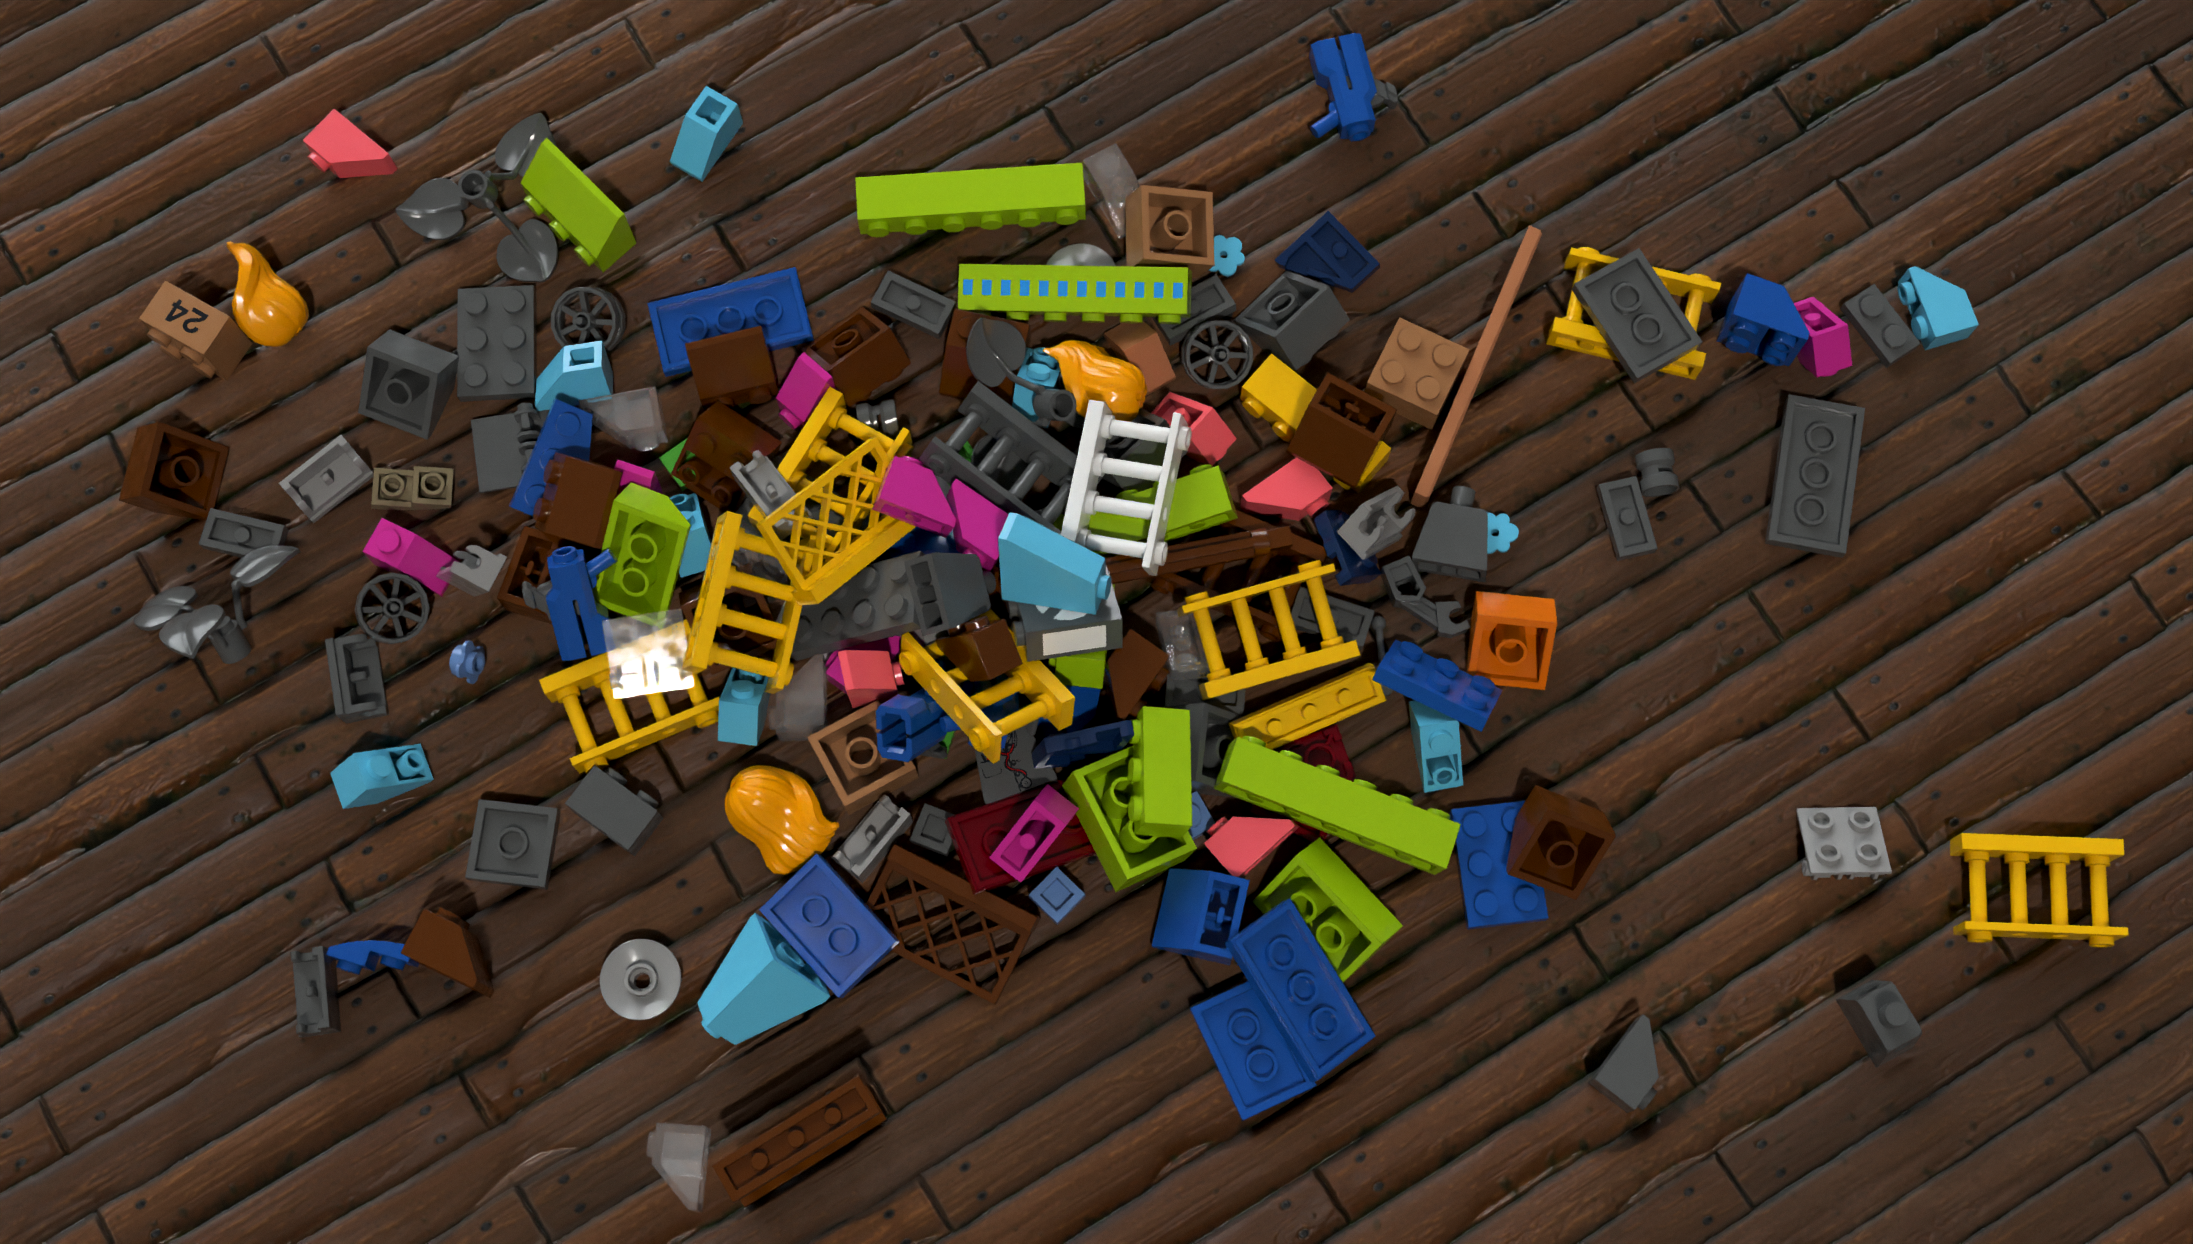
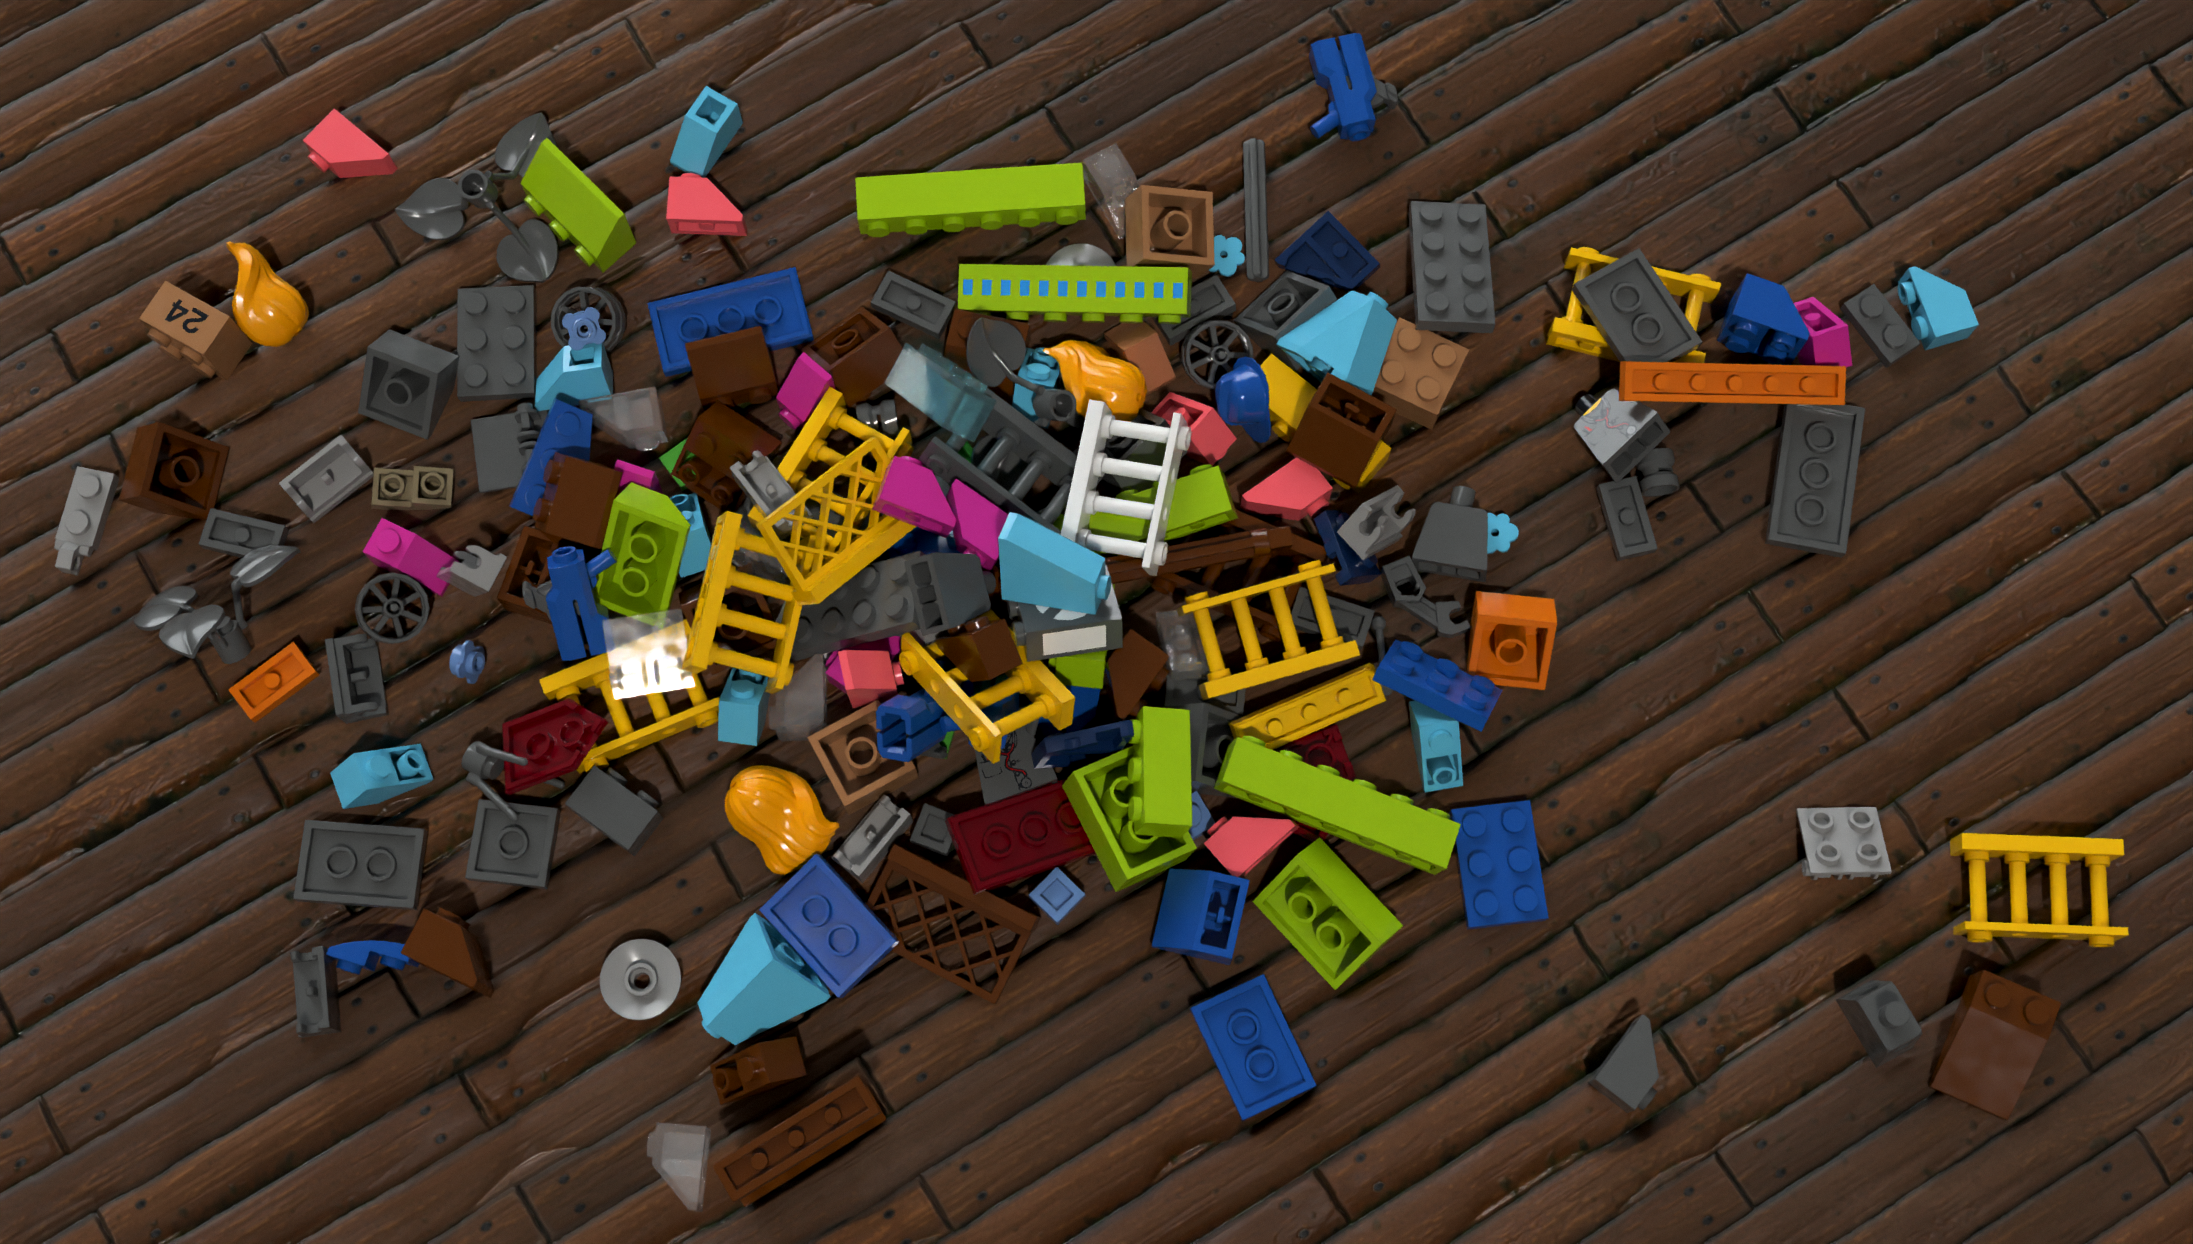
dark pink slope [989,784,1079,883] -> none
blue tile [1225,899,1376,1082] -> none
nougat tile [1410,226,1542,509] -> none
reddish brown slope [1506,785,1616,900] -> none
none -> light grey hinge [54,466,119,576]
none -> orange plate [228,642,320,723]
none -> dark grey plate [293,820,428,910]
none -> dark grey plant [461,741,565,822]
none -> dark red tile [502,698,608,795]
none -> medium blue plate [562,307,606,350]
none -> coral slope [666,173,747,236]
none -> reddish brown slope [710,1036,807,1105]
none -> clear light blue brick [884,343,997,443]
none -> blue piece [1215,356,1271,443]
none -> dark grey axle [1243,138,1269,282]
none -> medium azure slope [1276,290,1397,396]
none -> dark grey plate [1408,201,1495,333]
none -> dark grey torso [1574,389,1670,483]
none -> orange plate [1619,361,1846,405]
none -> reddish brown slope [1929,970,2061,1121]

